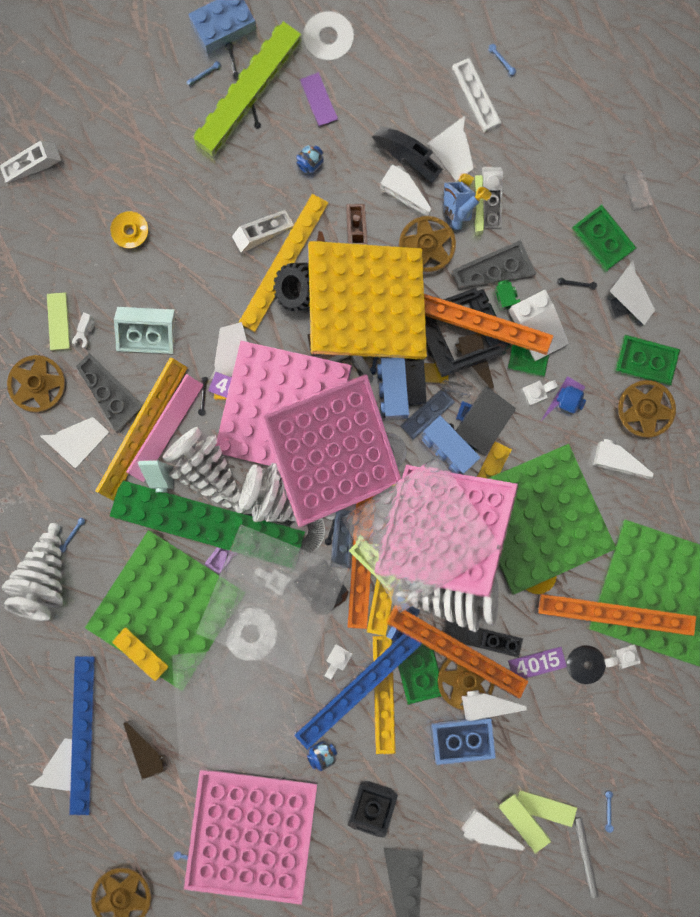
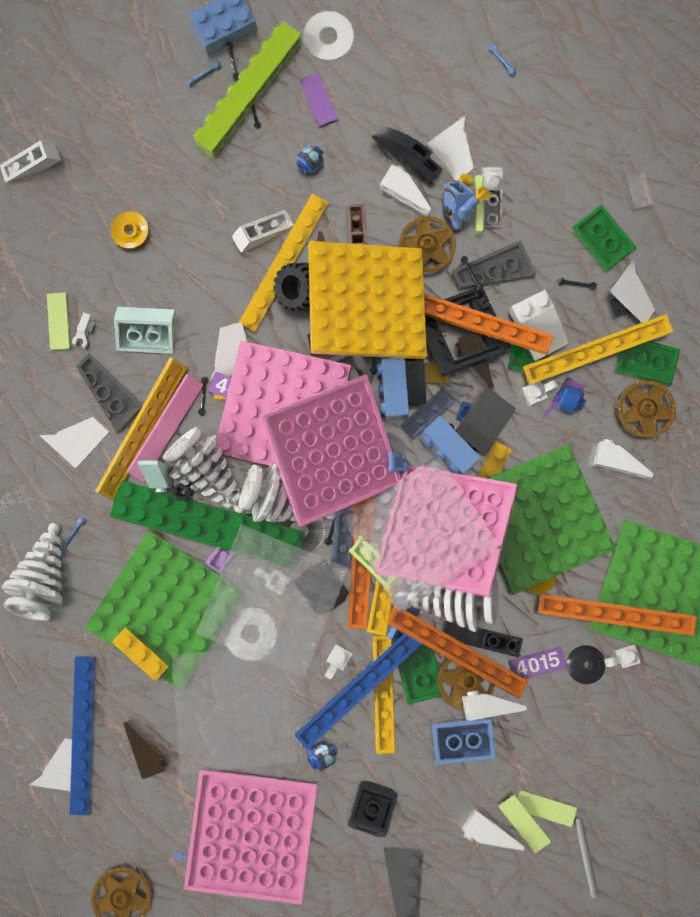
pearl gold wheel [7,355,65,412] -> none
white tile [452,58,502,133] -> none
green brick [494,280,520,311] -> none
medium blue hinge [605,791,614,833] -> none
none -> black bush [173,482,195,501]
none -> medium blue tile [388,452,409,472]
none -> black hinge [461,256,483,292]
none -> yellow plate [523,314,673,385]

